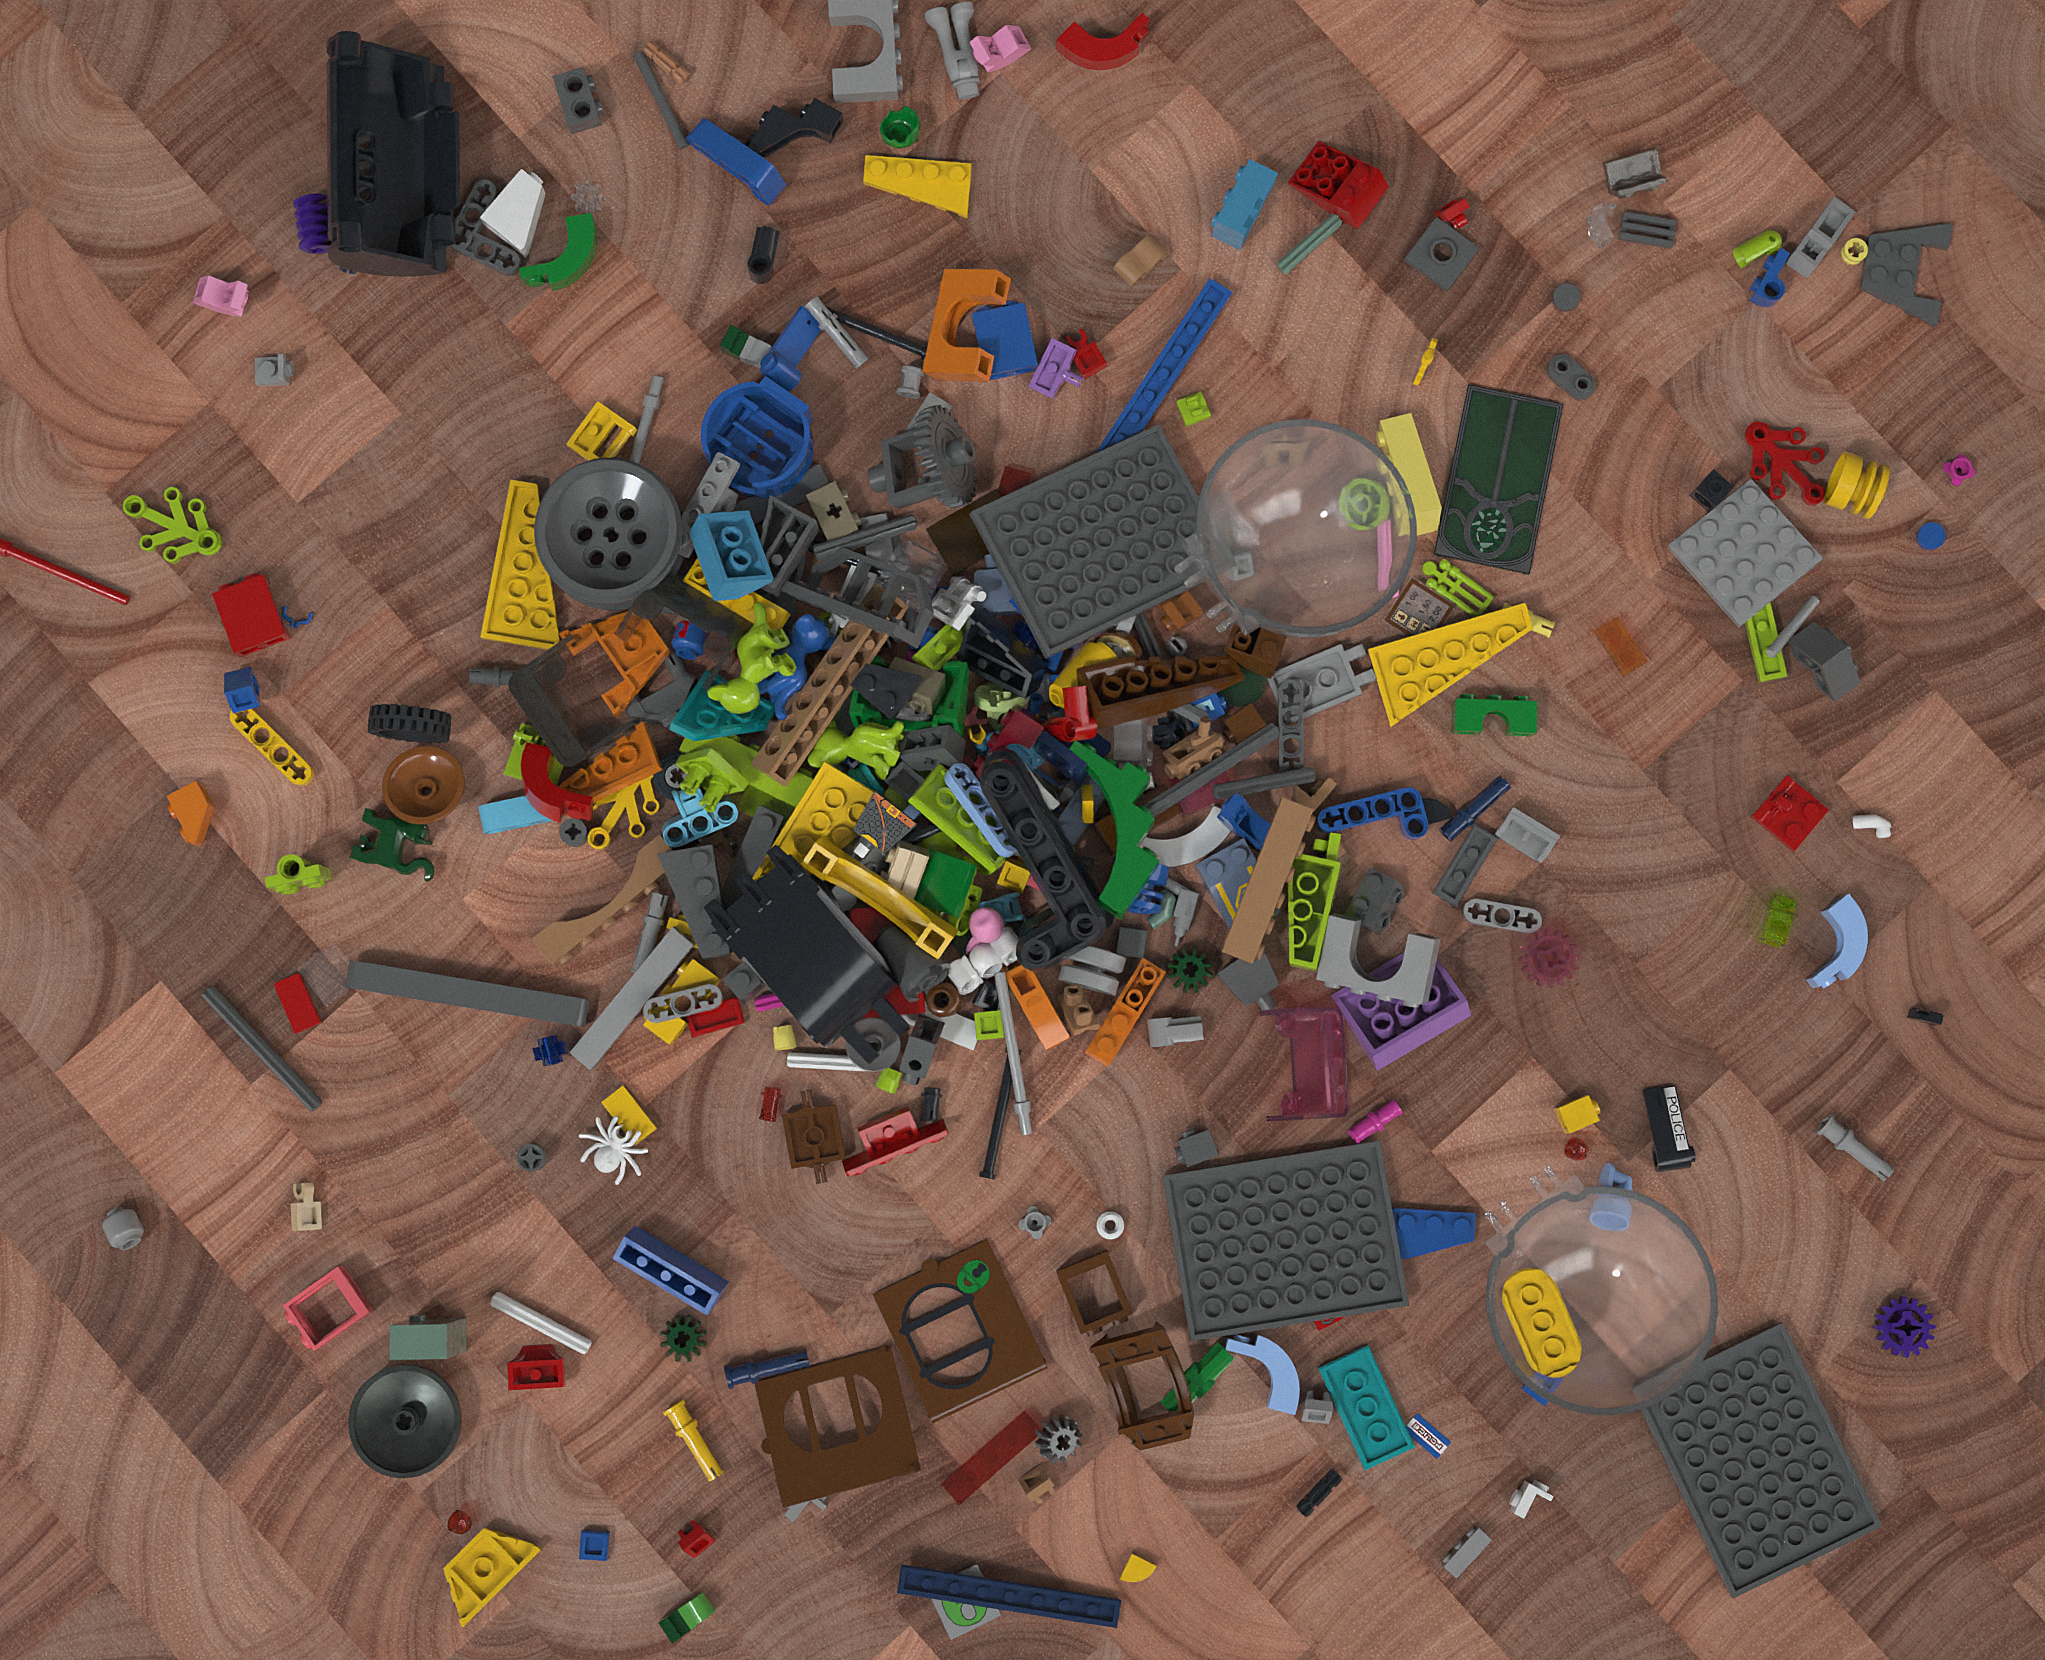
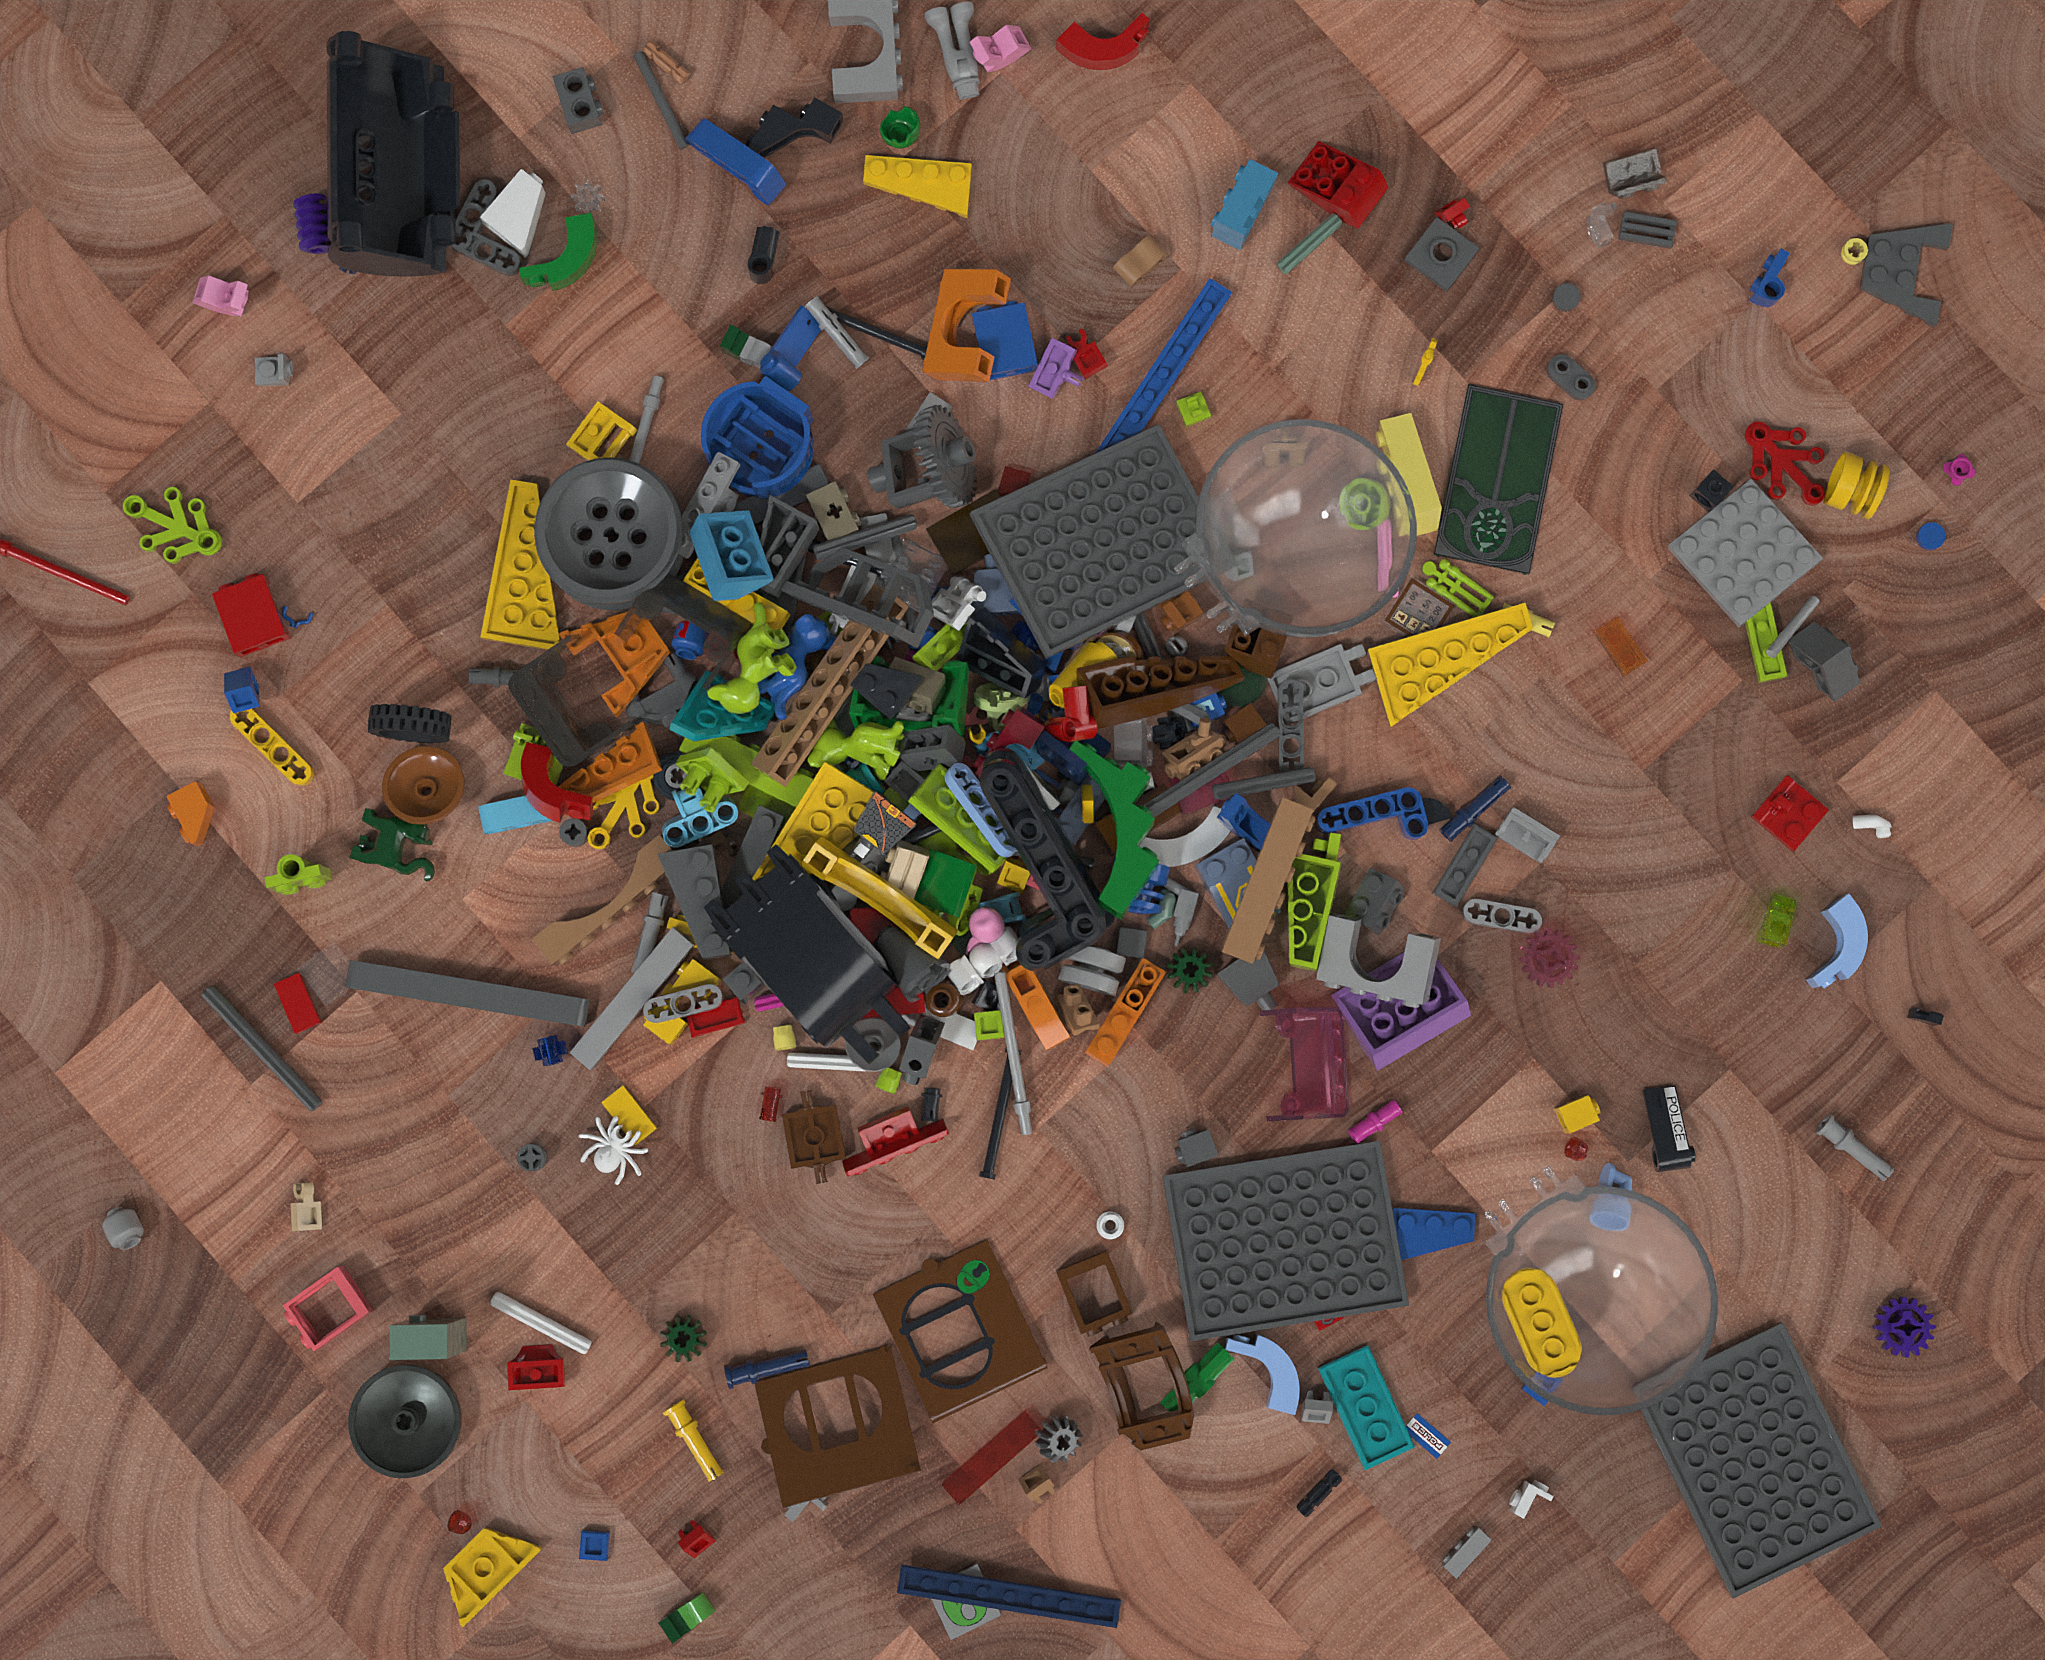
blue brick [612,1226,729,1315] -> none
light grey bush [896,366,925,399] -> none
light grey plate [1018,1206,1051,1239] -> none
yellow tile [1119,1553,1157,1582] -> none
light grey piece [1147,1016,1203,1047] -> none
green arch [1451,694,1537,737] -> none
lime piece [1733,230,1782,269] -> none
light grey slope [1785,196,1856,279] -> none

